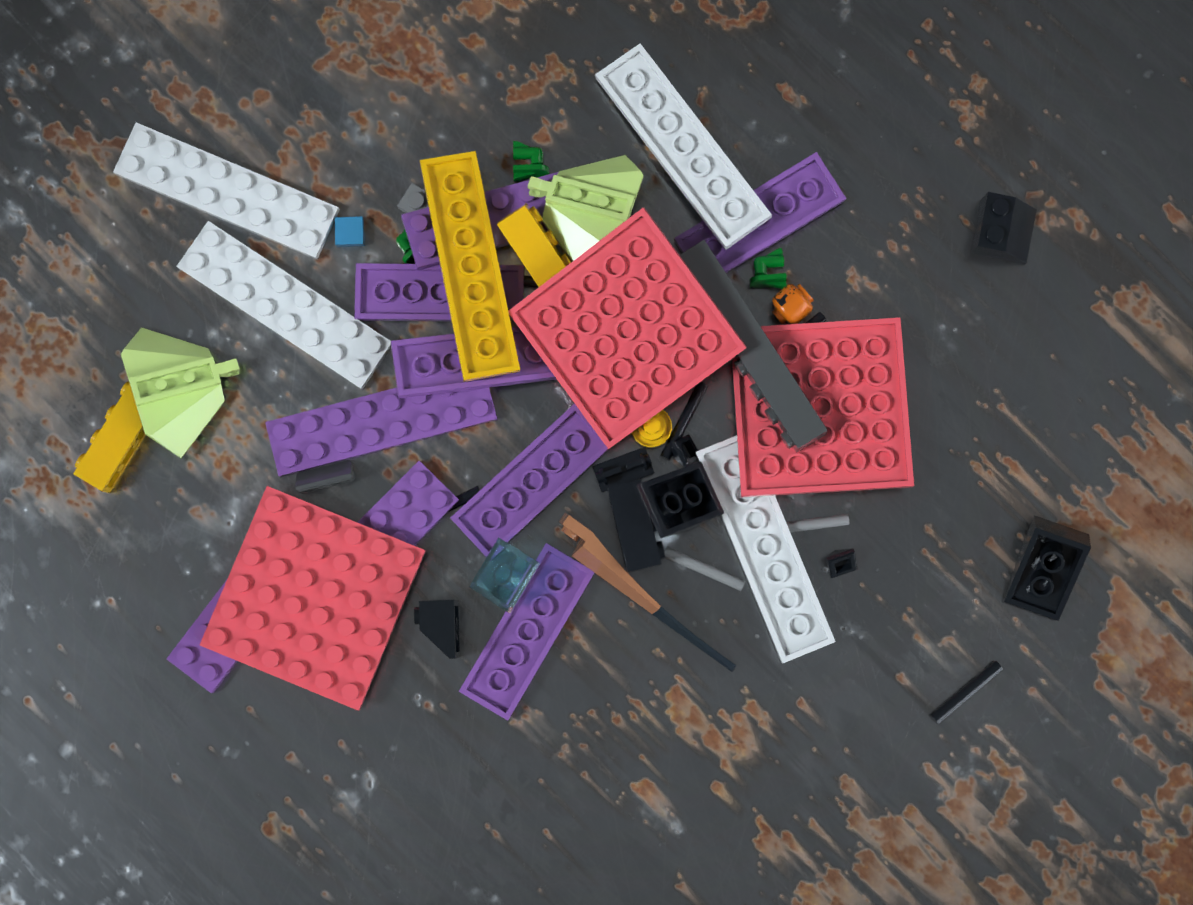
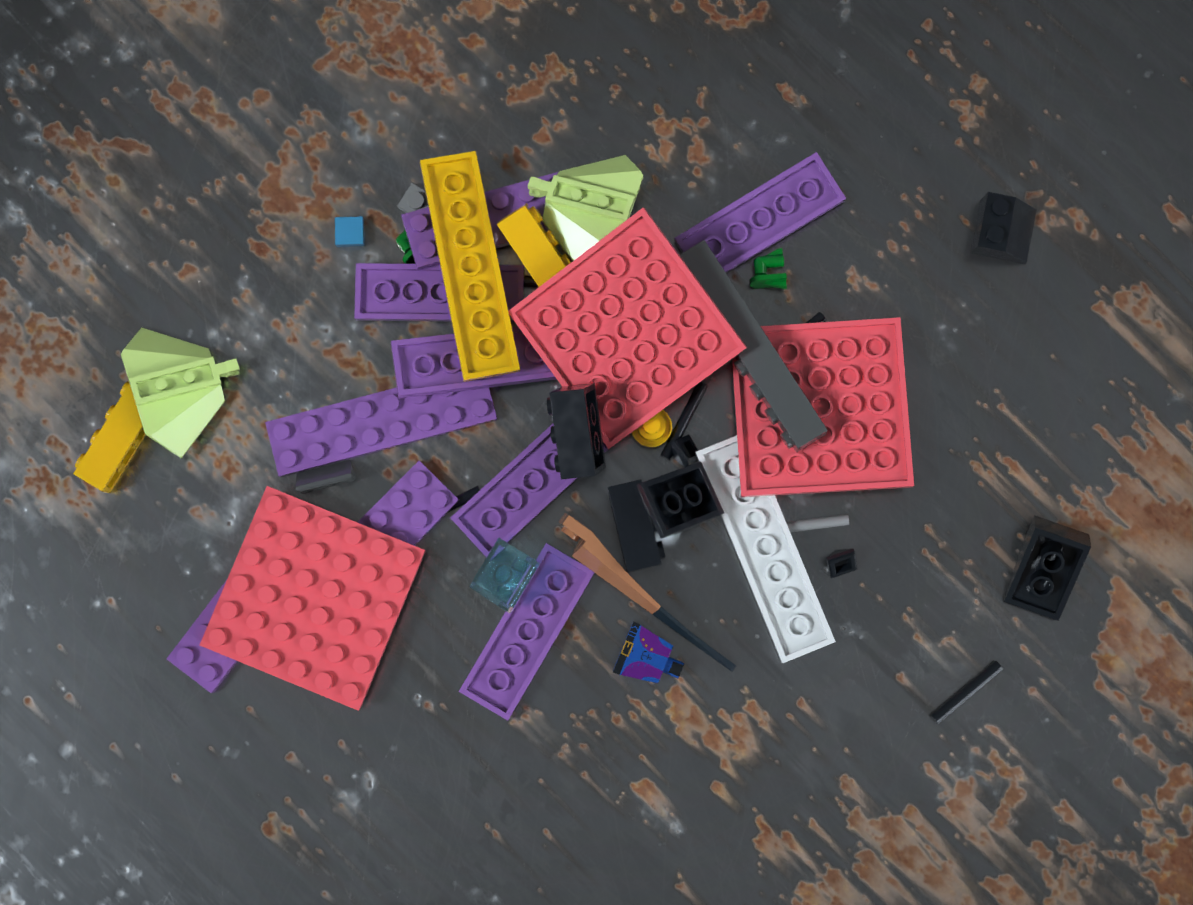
white plate [113,122,340,260] -> none
white plate [176,221,391,390] -> none
black slope [414,600,460,659] -> none
green piece [513,141,550,181] -> none
black hinge [592,447,654,492] -> none
white plate [595,44,772,250] -> none
light grey bar [665,546,745,591] -> none
orange head [772,284,814,324] -> none
none -> black brick [547,383,606,480]
none -> torso [613,621,684,683]

